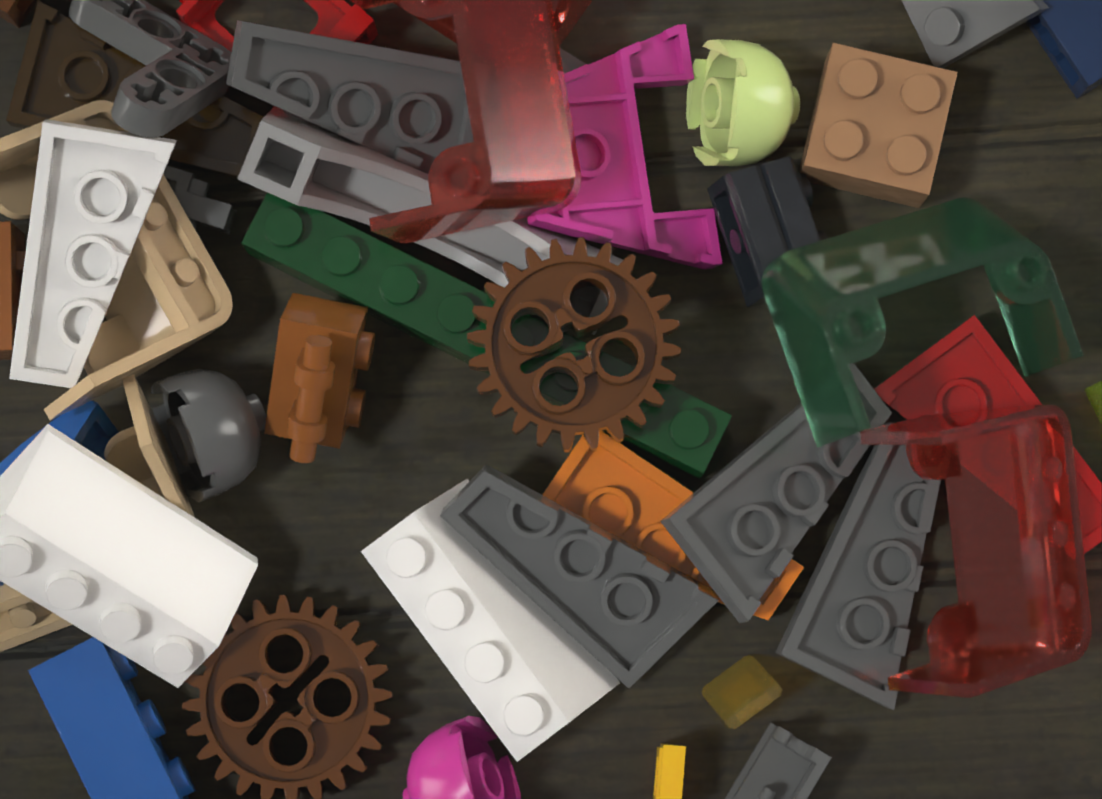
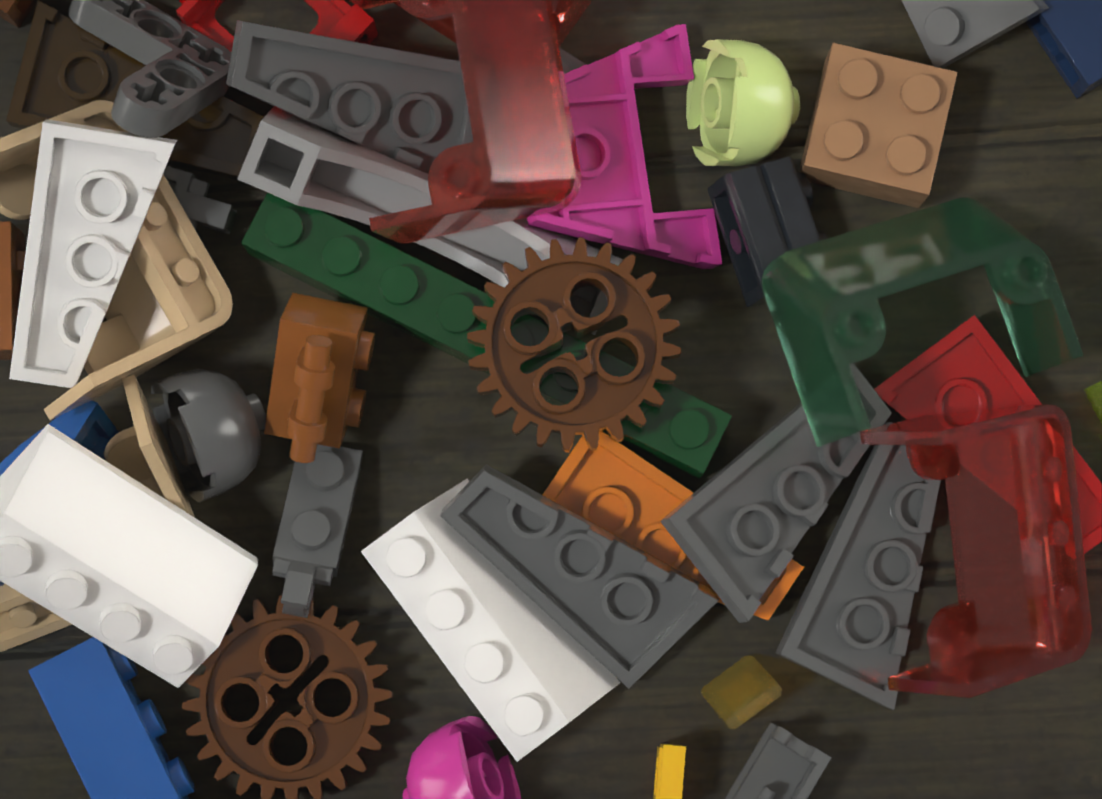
none -> dark grey hinge [272,444,363,618]

